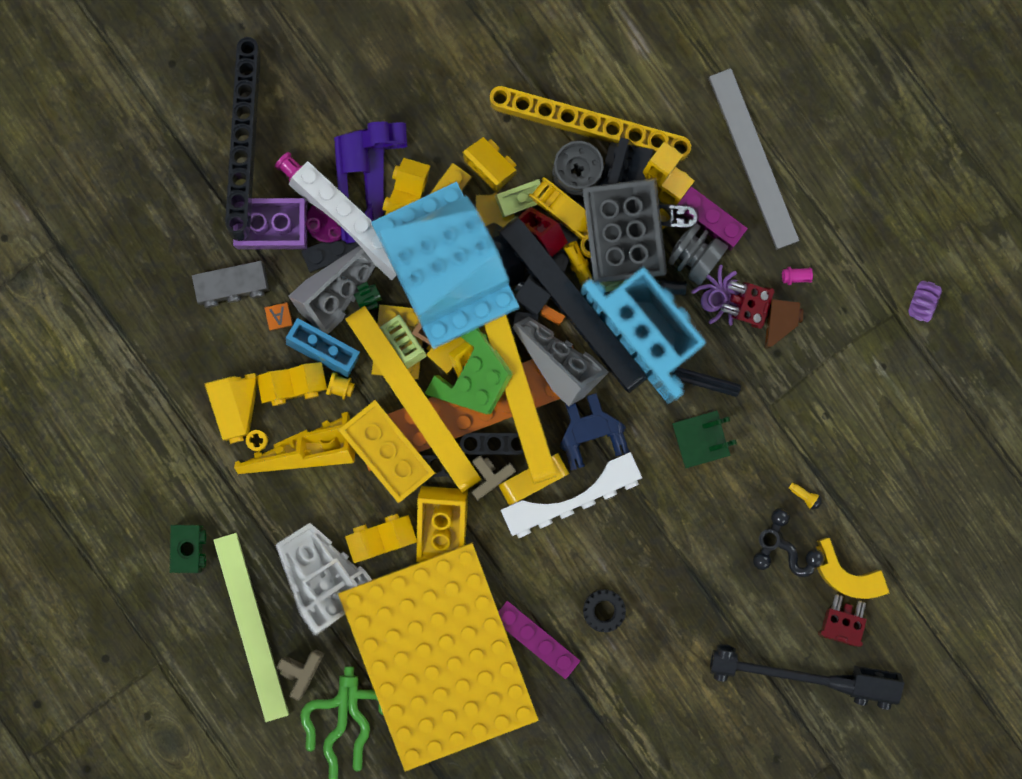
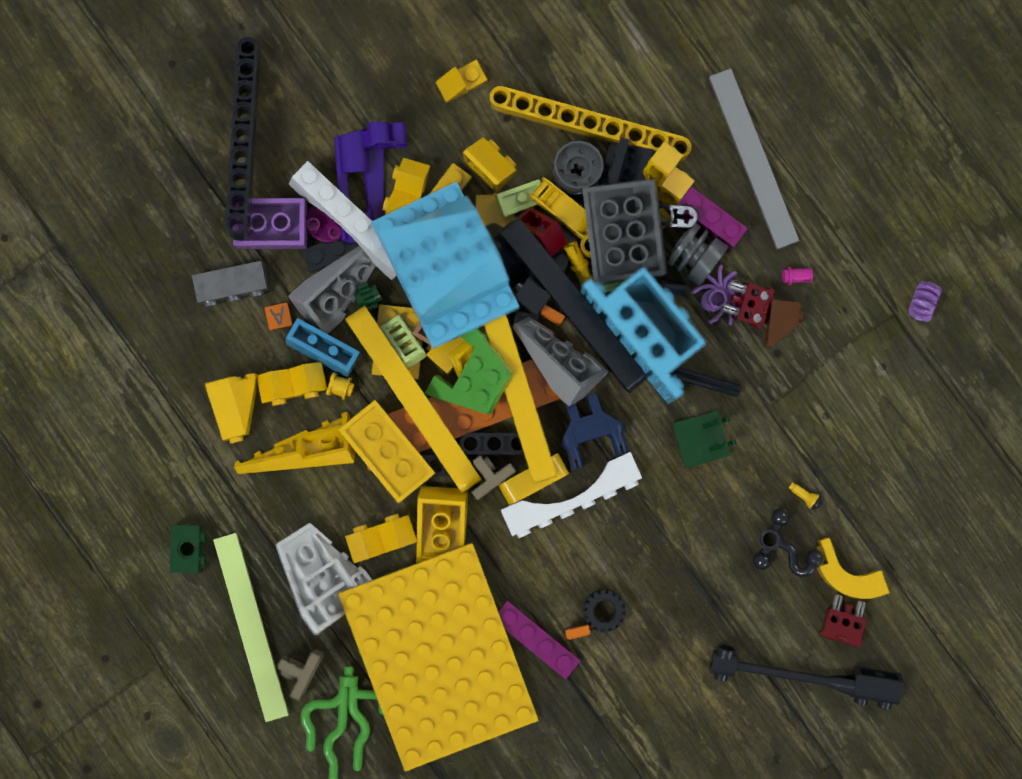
yellow bush [246,430,268,451] -> none
dark pink bush [275,152,302,181] -> none
none -> yellow slope [436,60,487,103]
none -> orange tile [565,624,590,640]

